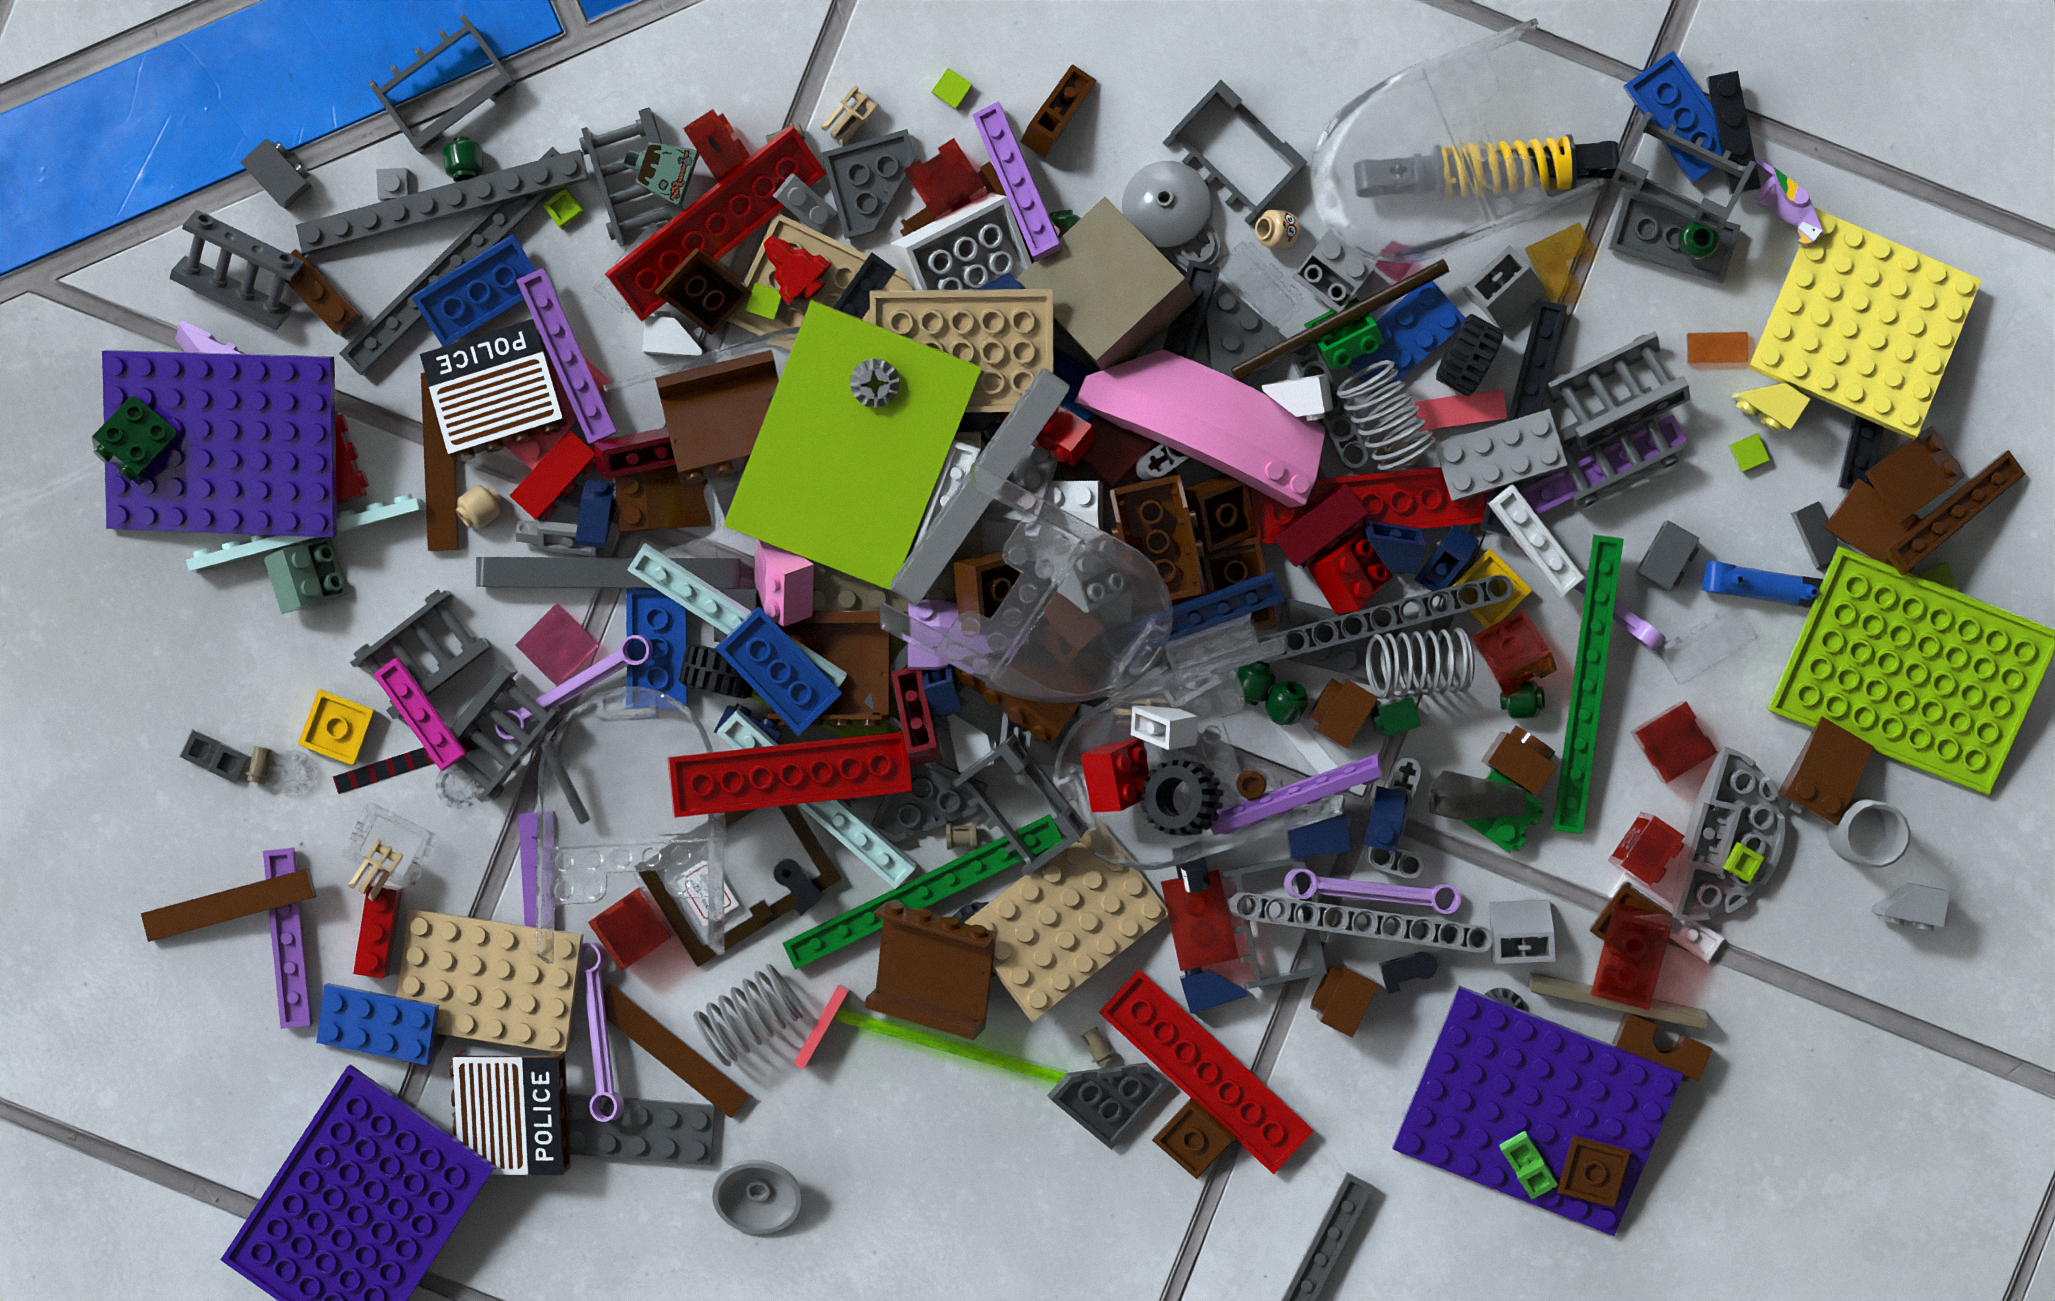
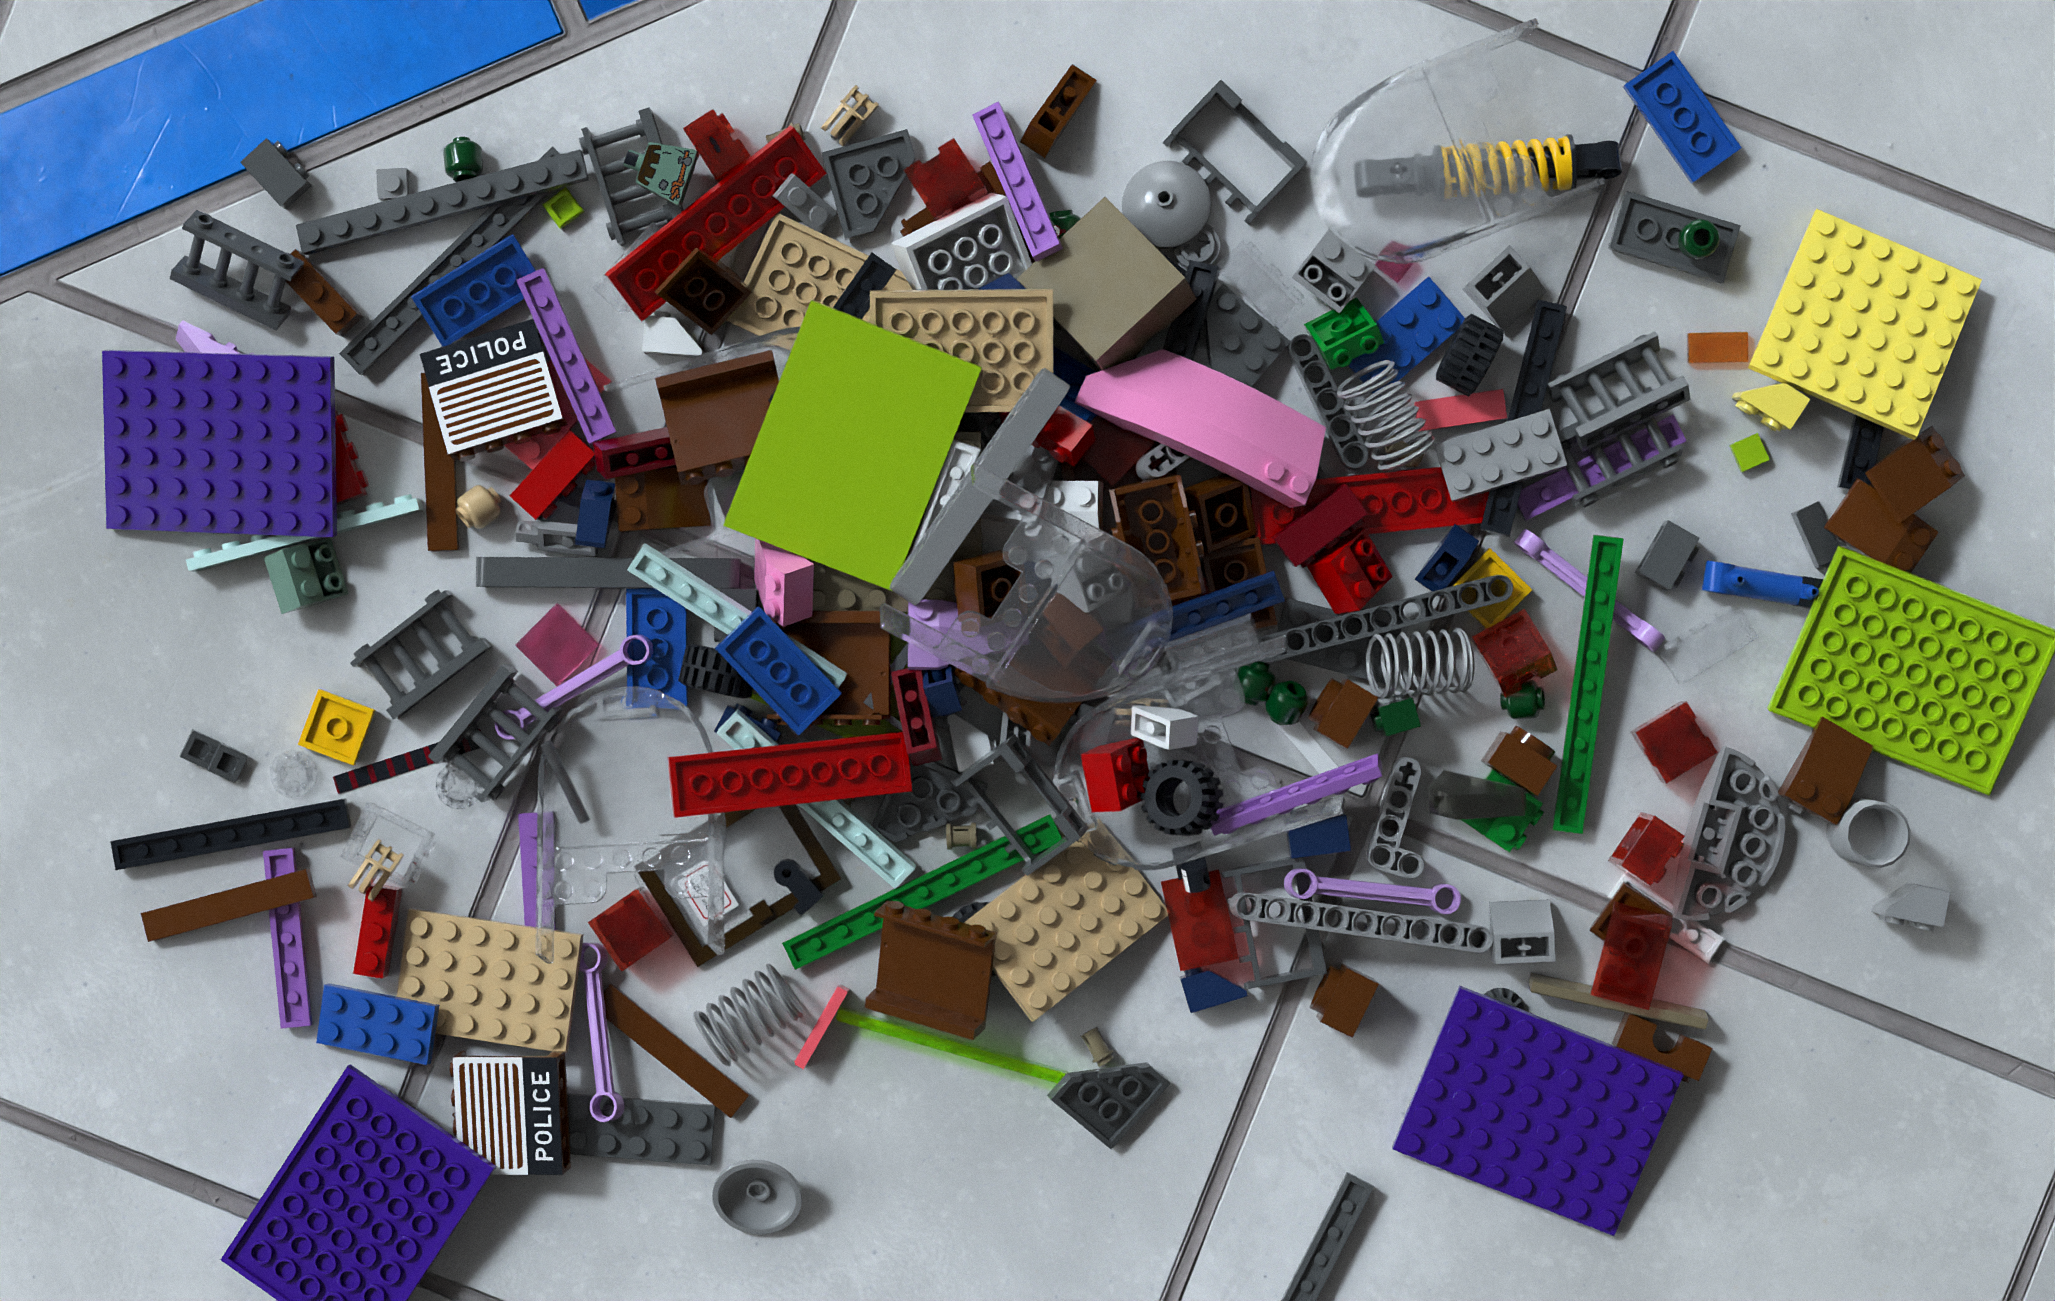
dark green bracket [92,396,176,486] -> none
dark tan pin [245,746,273,784] -> none
dark grey hinge [368,13,516,154] -> none
dark pink tile [373,657,468,772] -> none
lime tile [746,283,782,321] -> none
red rock [763,236,832,305] -> none
light grey gear [850,358,899,408] -> none
lime tile [931,68,973,110] -> none
red plate [1099,968,1314,1175] -> none
reddish brown tile [1152,1097,1236,1180] -> none
dark brown piece [1231,259,1450,381] -> none
reddish brown tile [1236,768,1267,799] -> none
tan head [1255,210,1300,250] -> none
white slope [1262,374,1333,421] -> none
dark blue slope [1363,786,1406,852] -> none
dark blue slope [1364,520,1427,575] -> none
black leg [1379,951,1438,994] -> none
white tile [1488,485,1585,597] -> none
bright green slope [1499,1131,1558,1200] -> none
clear yellow plate [1525,222,1592,302] -> none
reddish brown tile [1557,1134,1631,1208] -> none
dark grey hinge [1612,111,1756,233] -> none
black plate [1707,71,1761,195] -> none
lime tile [1723,842,1765,884] -> none
lavender animal [1755,156,1823,246] -> none
reddish brown tile [1884,450,2026,575] -> none
lime tile [1918,562,1958,591] -> none
none -> black plate [110,798,351,870]

